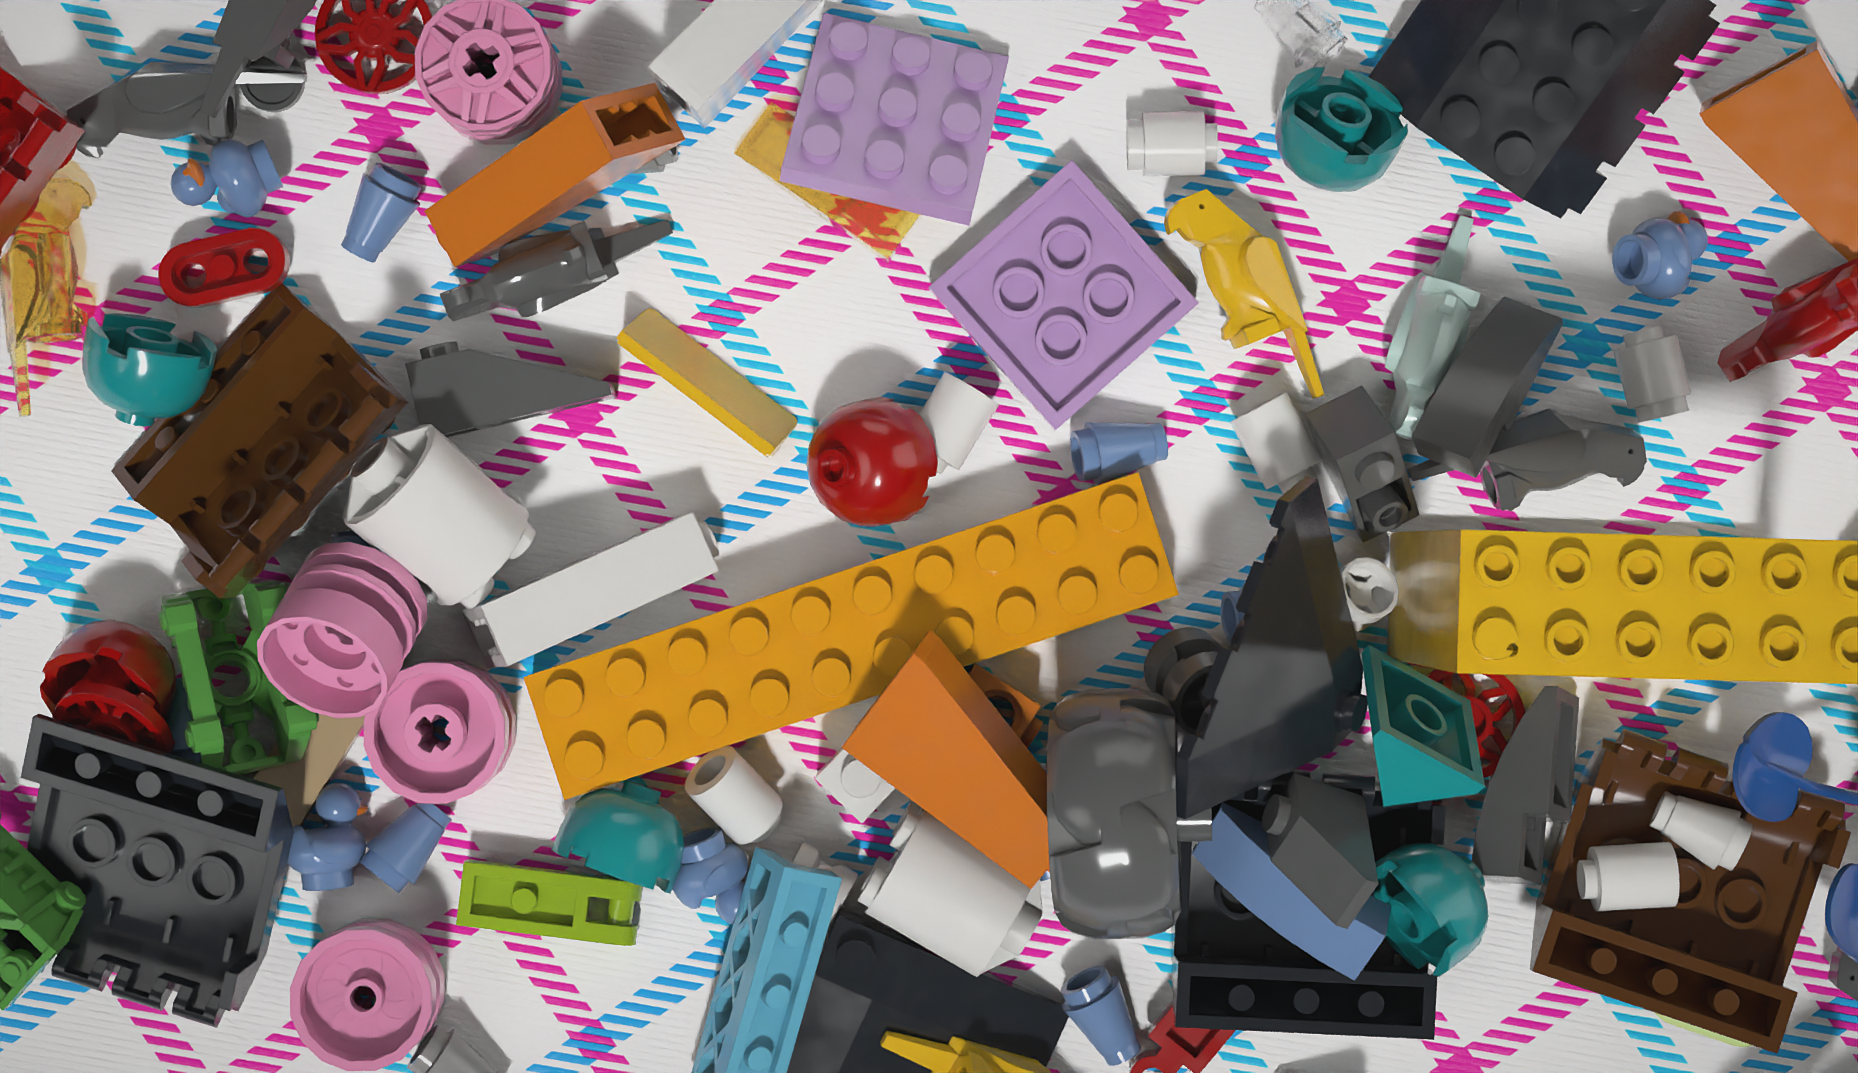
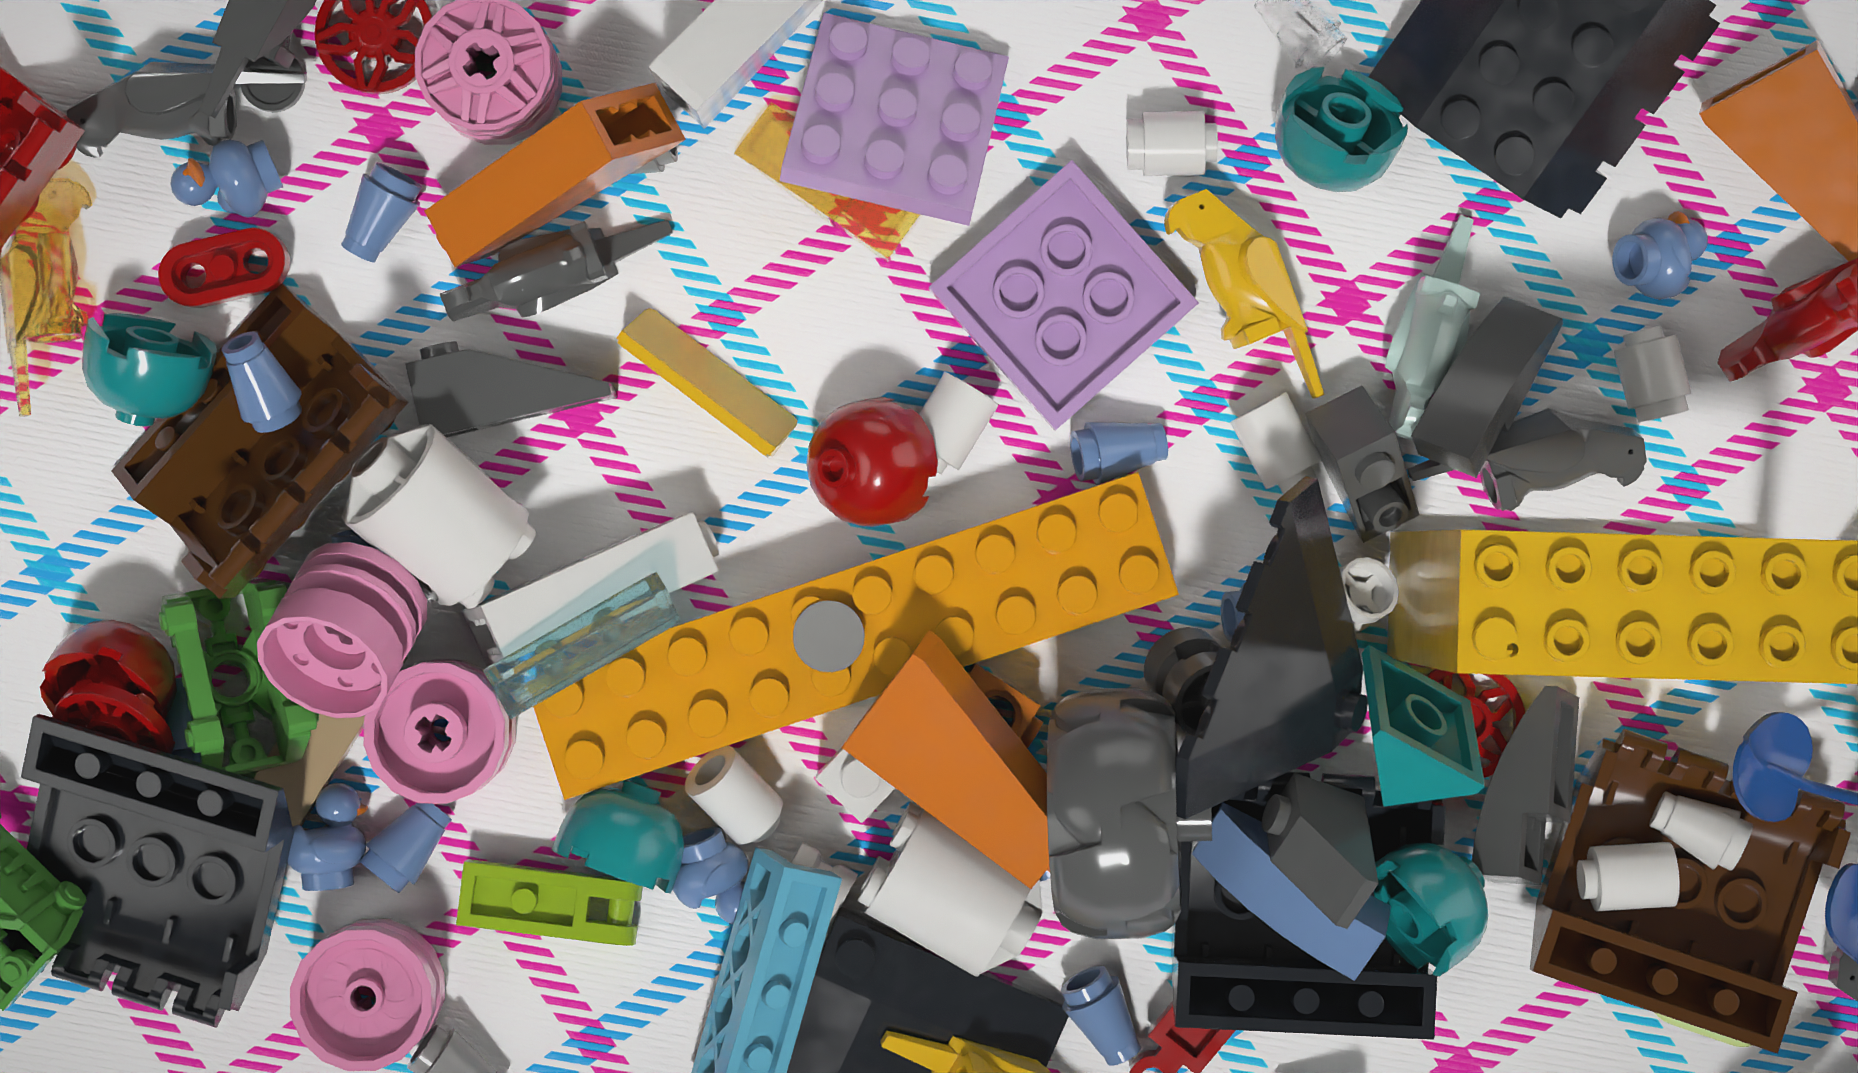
none -> medium blue cone [222,332,302,433]
none -> clear light blue tile [483,572,681,720]
none -> light grey sticker [793,601,865,672]

